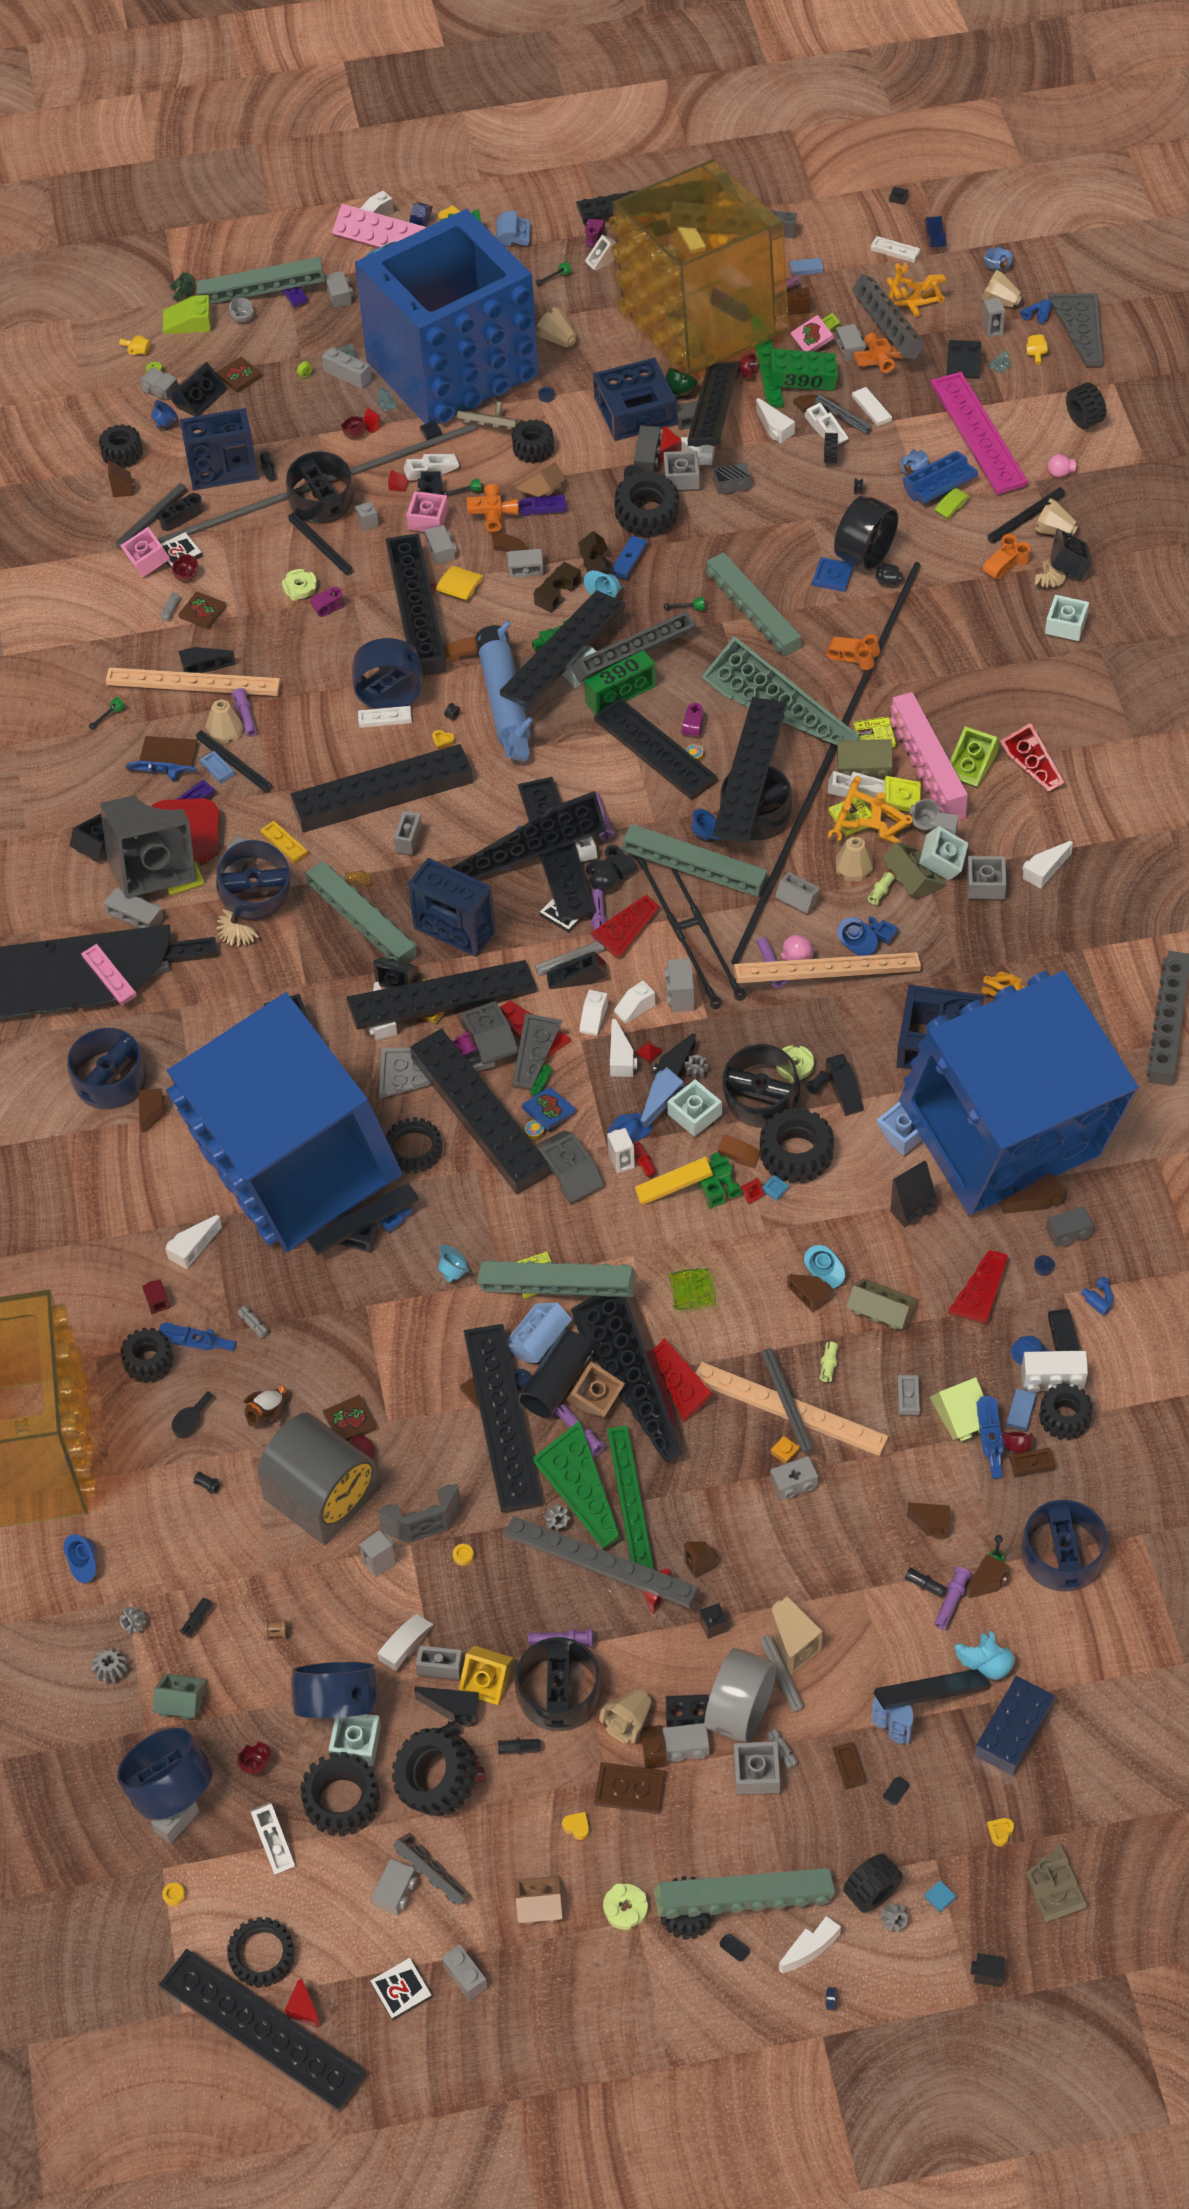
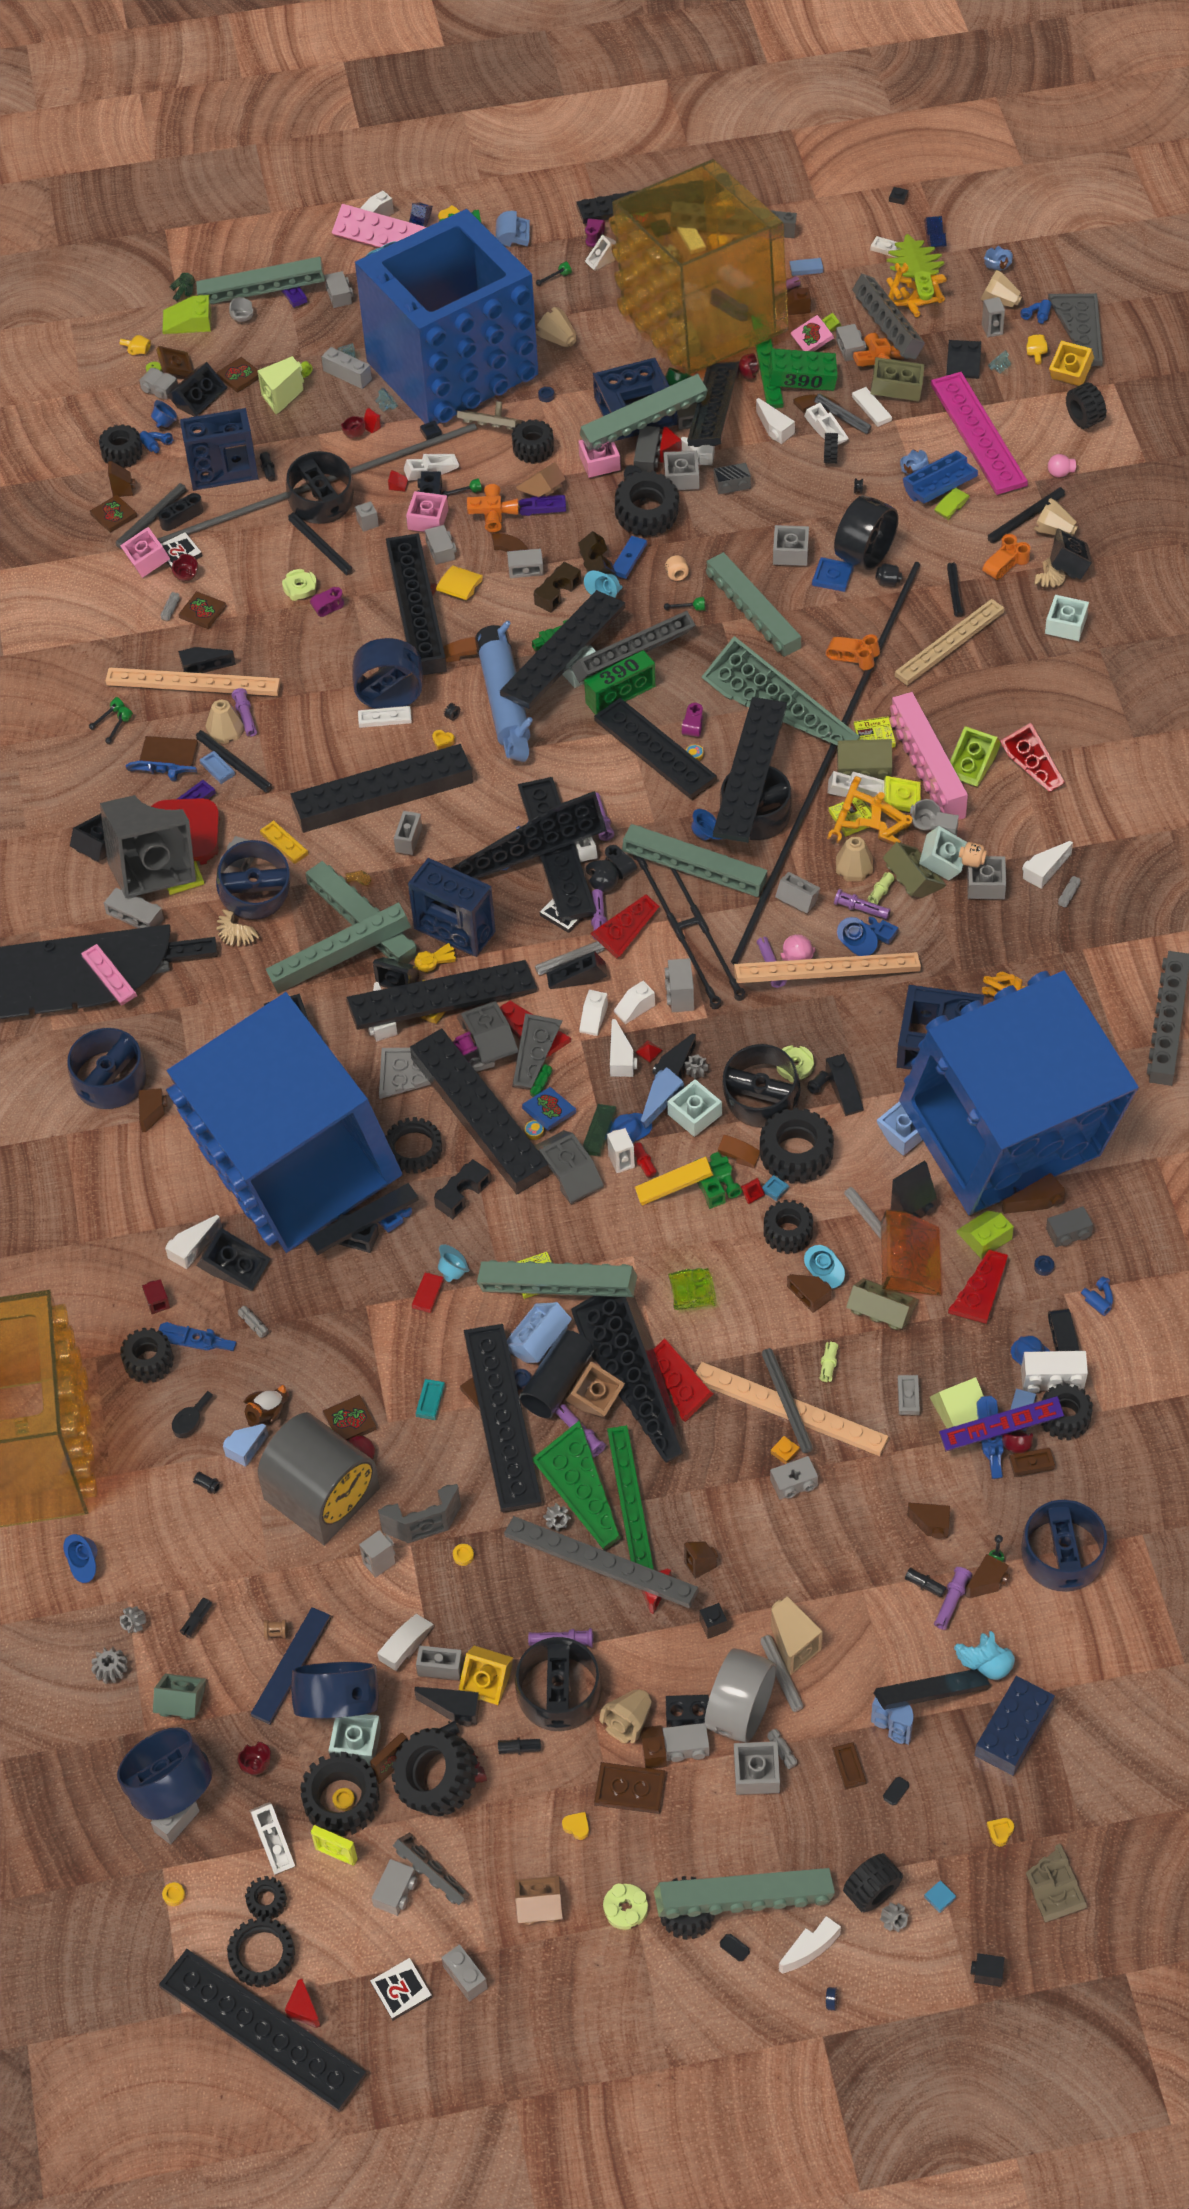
none -> reddish brown tile [90,495,137,533]
none -> hinge [105,706,133,744]
none -> blue plant [139,431,173,453]
none -> reddish brown tile [156,346,193,377]
none -> black slope [196,1228,271,1291]
none -> light blue slope [223,1424,268,1467]
none -> black tyre [245,1876,287,1920]
none -> dark blue tile [251,1607,331,1725]
none -> yellowish green slope [258,356,304,414]
none -> sand green brick [266,902,411,994]
none -> neon yellow tile [311,1825,358,1866]
none -> yellow tile [332,1788,355,1811]
none -> reddish brown tile [370,1733,408,1784]
none -> red tile [412,1272,444,1313]
none -> yellow piece [414,943,456,972]
none -> teal tile [415,1379,445,1420]
none -> black arch [434,1159,491,1220]
none -> bright pink brick [578,440,621,478]
none -> sand green brick [580,374,707,450]
none -> clear green tile [583,1104,617,1156]
none -> light nougat head [665,555,689,581]
none -> black tyre [764,1200,813,1254]
none -> light grey brick [773,525,809,566]
none -> medium lavender pin [834,889,891,920]
none -> light grey axle [844,1187,896,1248]
none -> olive slope [870,357,924,401]
none -> clear orange slope [881,1210,942,1296]
none -> lime plant [887,234,944,300]
none -> tan plate [895,599,1004,685]
none -> dark purple tile [939,1396,1064,1452]
none -> black axle [947,562,964,617]
none -> lime slope [956,1210,1014,1259]
none -> light nougat head [959,842,987,868]
none -> yellow brick [1049,341,1094,386]
none -> light grey axle [1058,876,1081,907]

